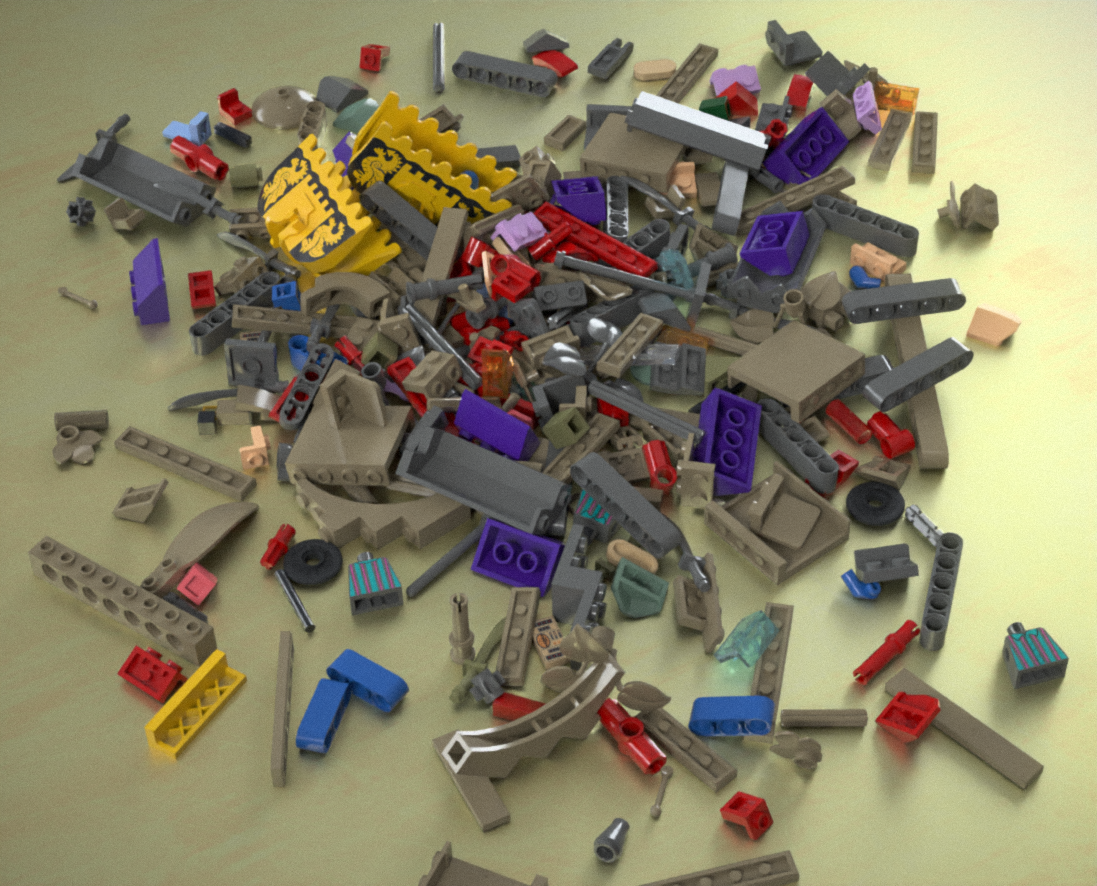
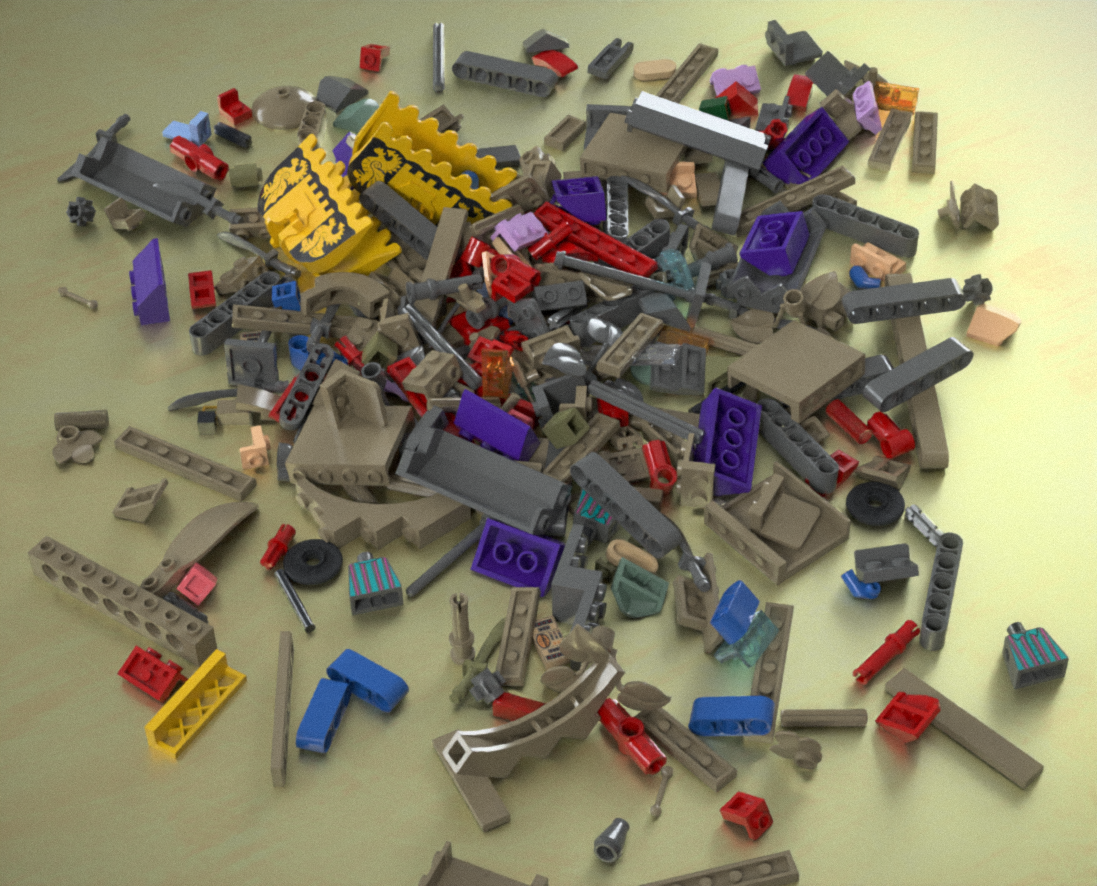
none -> blue beam [710,580,760,645]
none -> dark grey gear [962,274,993,306]

